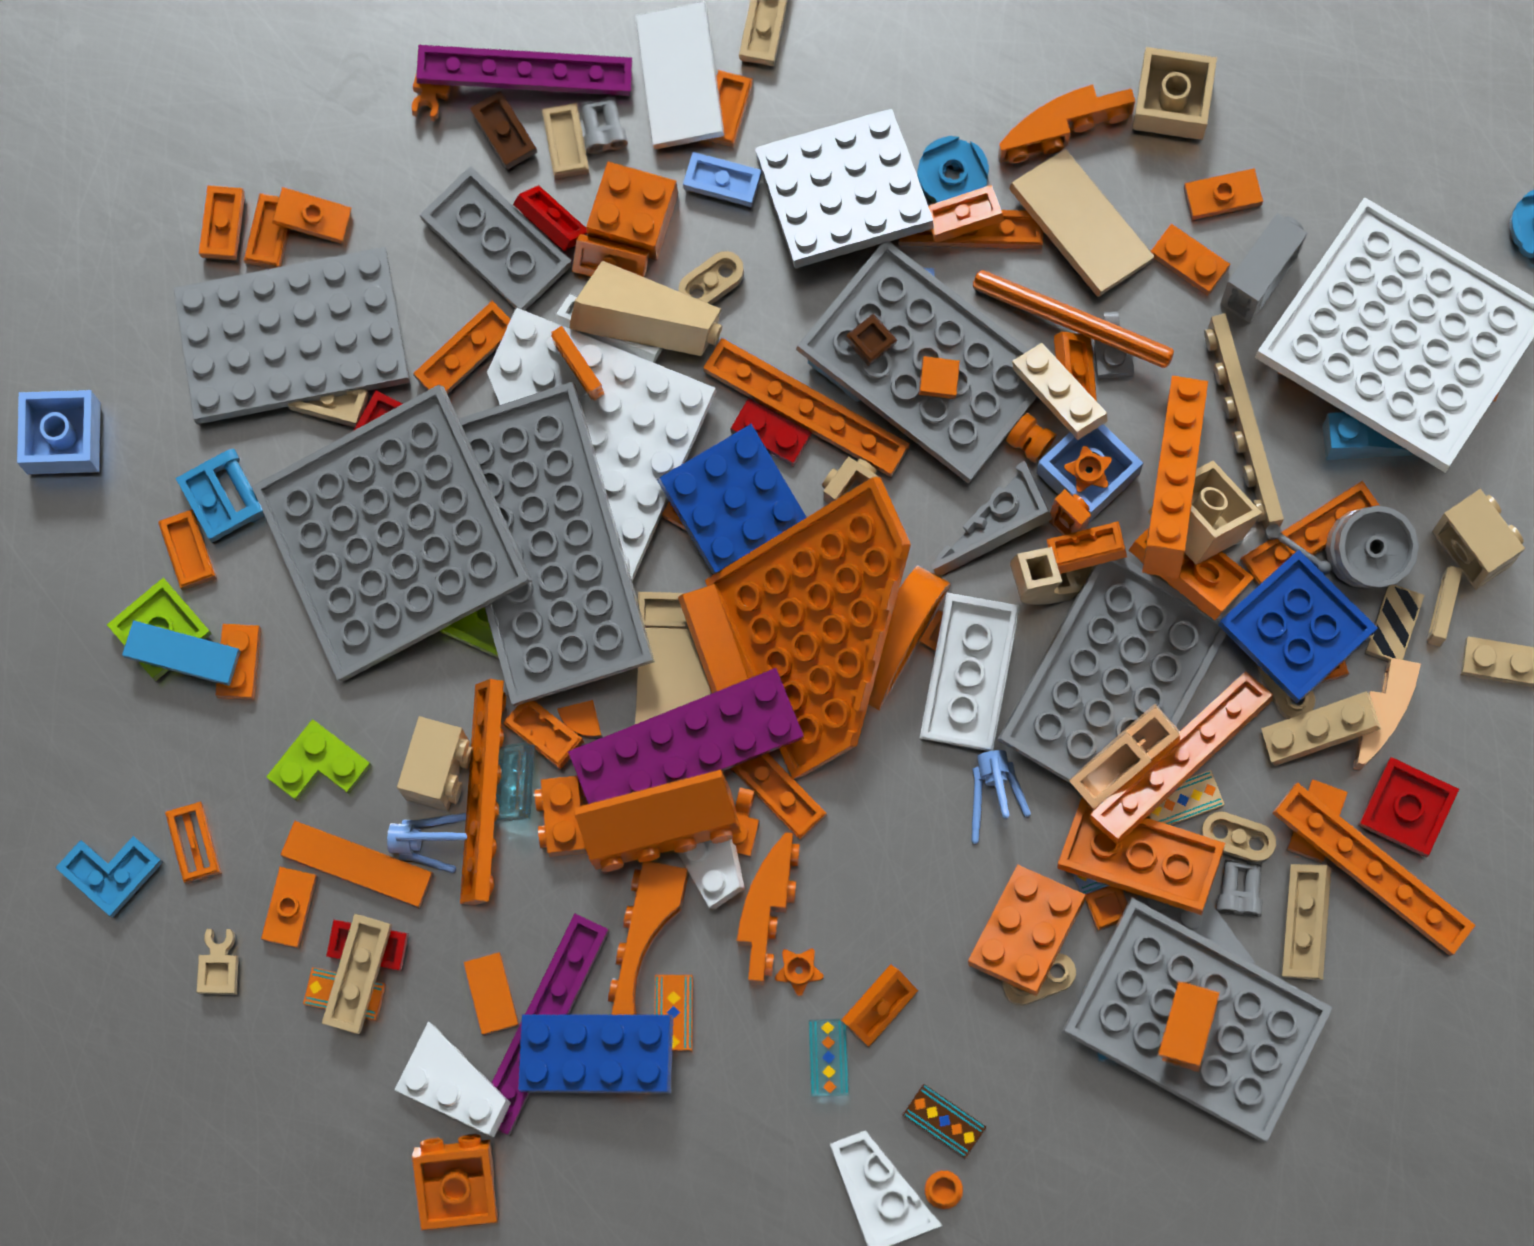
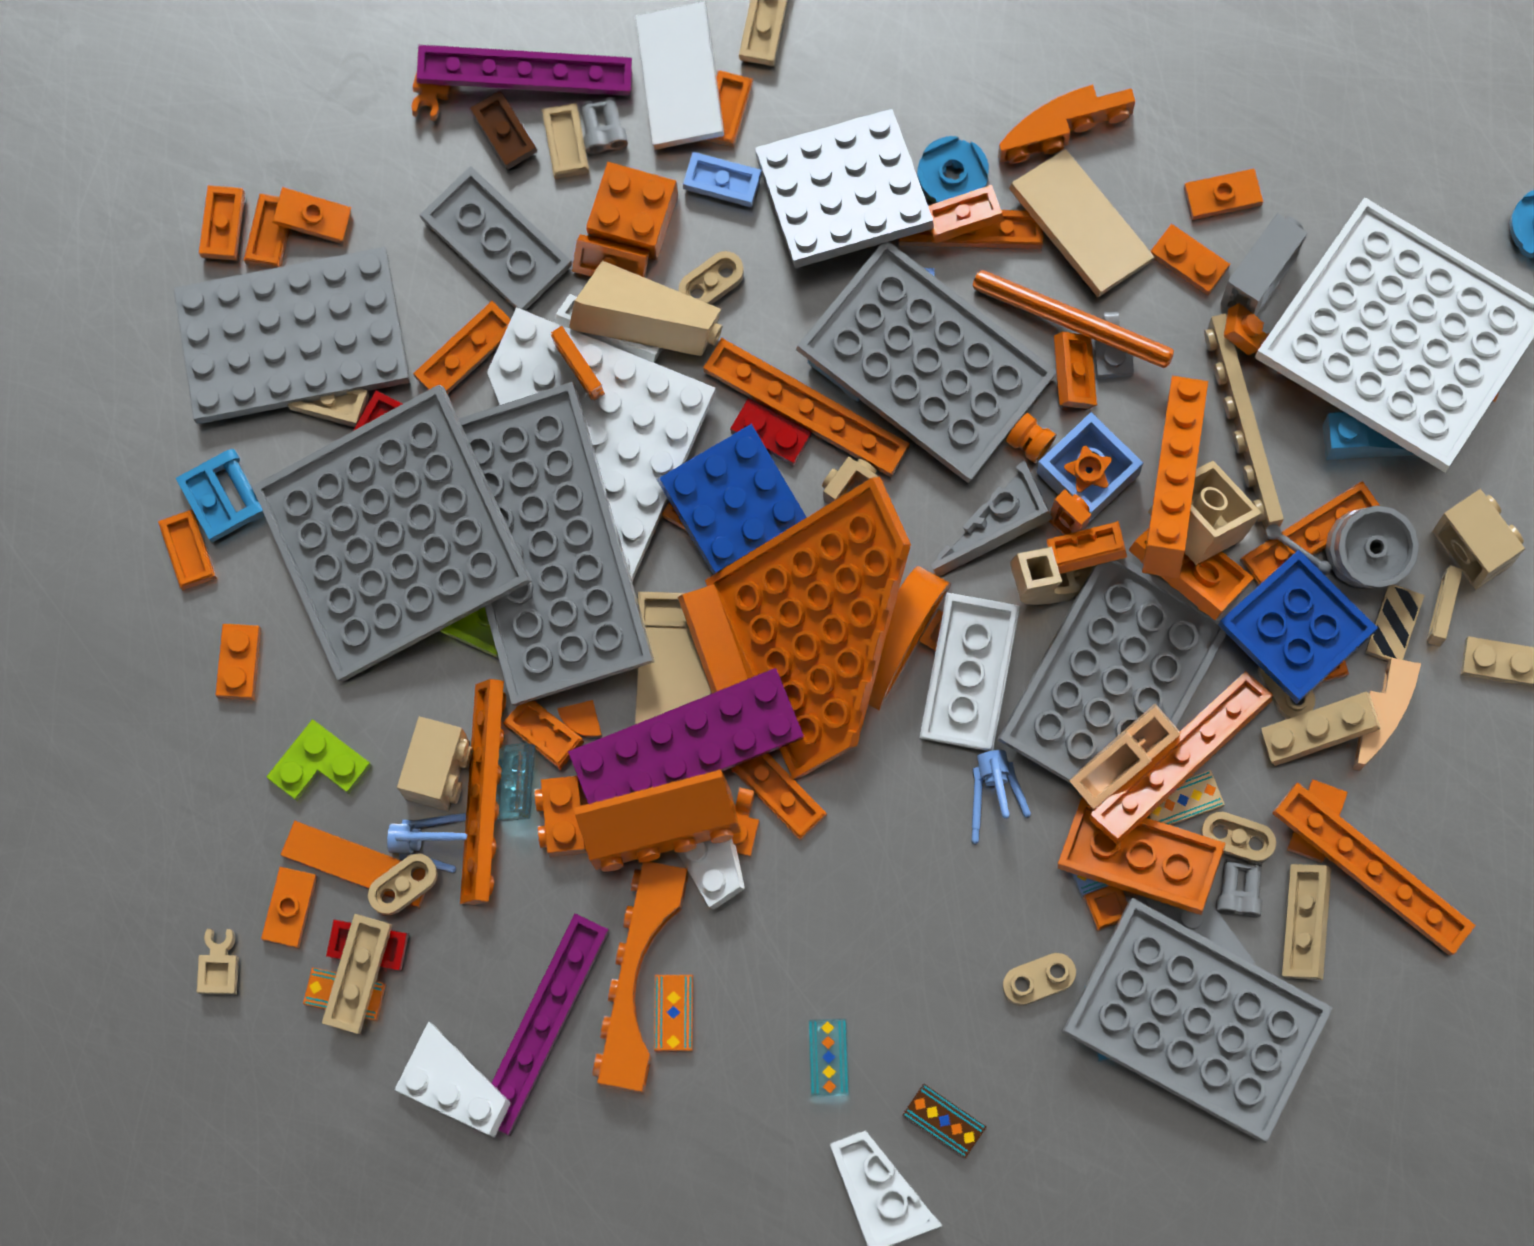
light blue brick [17,390,101,474] -> none
dark azure plate [55,836,163,918] -> none
lime plate [107,577,212,681] -> none
dark azure tile [122,620,241,686] -> none
orange tile [165,801,222,884] -> none
orange plate [412,1134,498,1230] -> none
orange tile [464,952,519,1036] -> none
red plate [513,185,588,251] -> none
blue plate [518,1014,673,1093] -> none
orange slope [737,832,800,986] -> none
orange plate [775,948,824,996] -> none
orange plate [841,964,918,1047] -> none
reddish brown tile [845,313,897,366] -> none
orange tile [918,356,960,399] -> none
orange plate [925,1170,963,1209] -> none
orange plate [968,864,1086,997] -> none
plate [1012,343,1108,440] -> none
tan brick [1132,47,1217,140] -> none
orange hinge [1158,981,1220,1072] -> none
red plate [1358,757,1459,858] -> none
none -> tan plate [368,854,438,916]
none -> orange plate [1224,303,1270,363]

